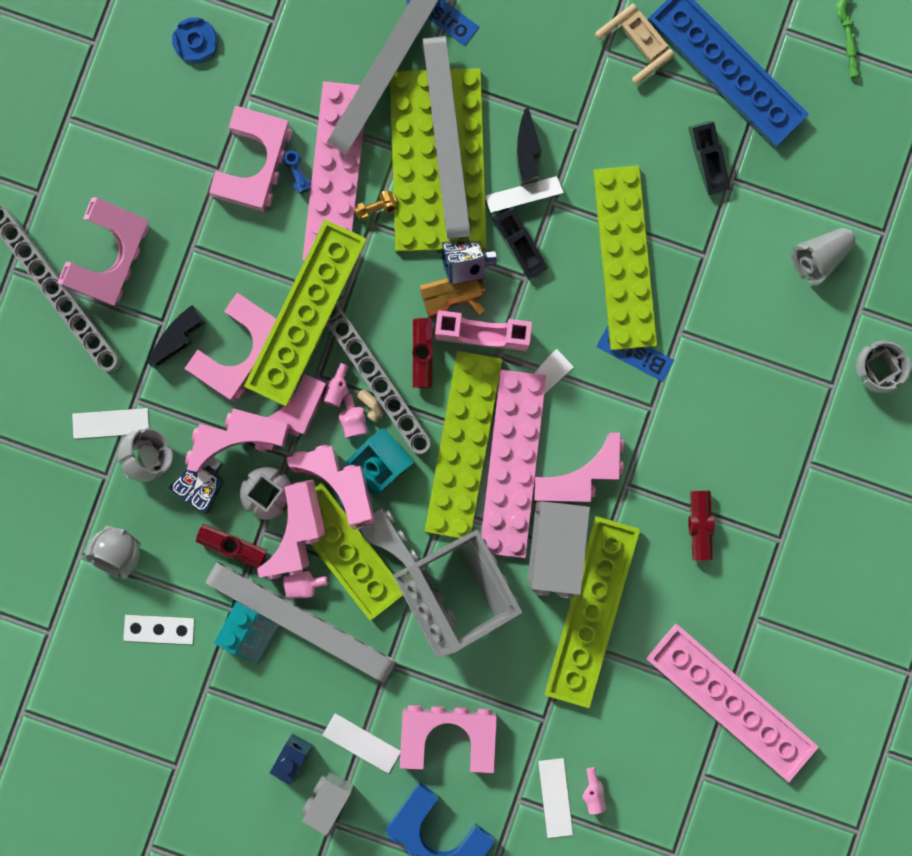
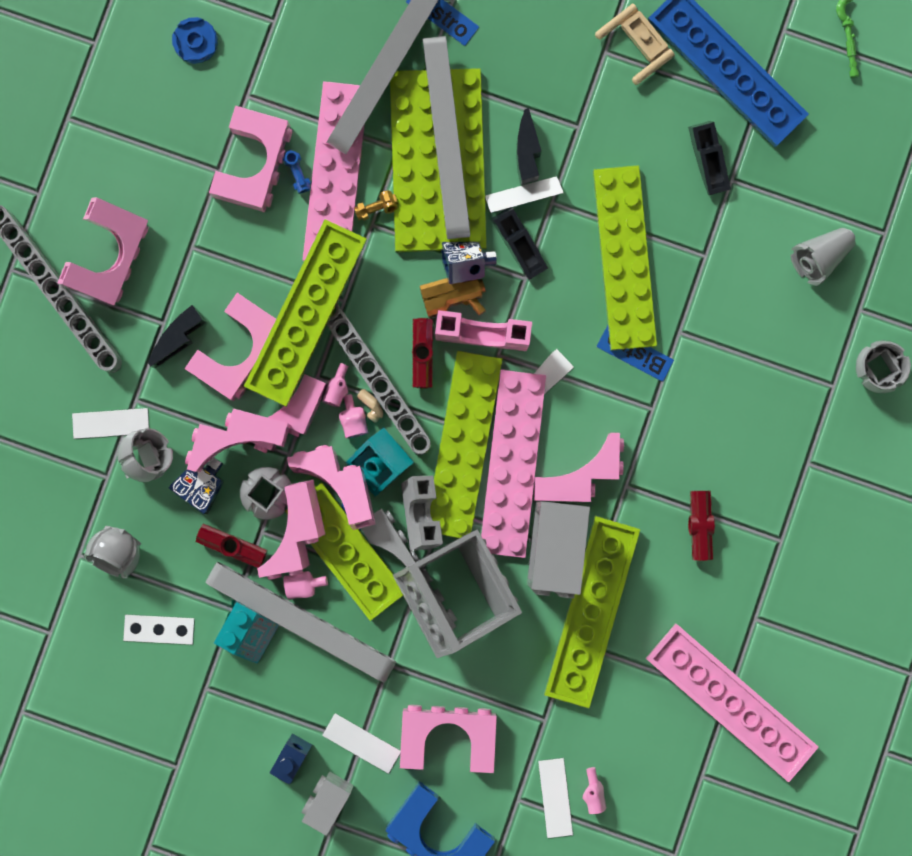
none -> light grey arch [401,476,443,551]

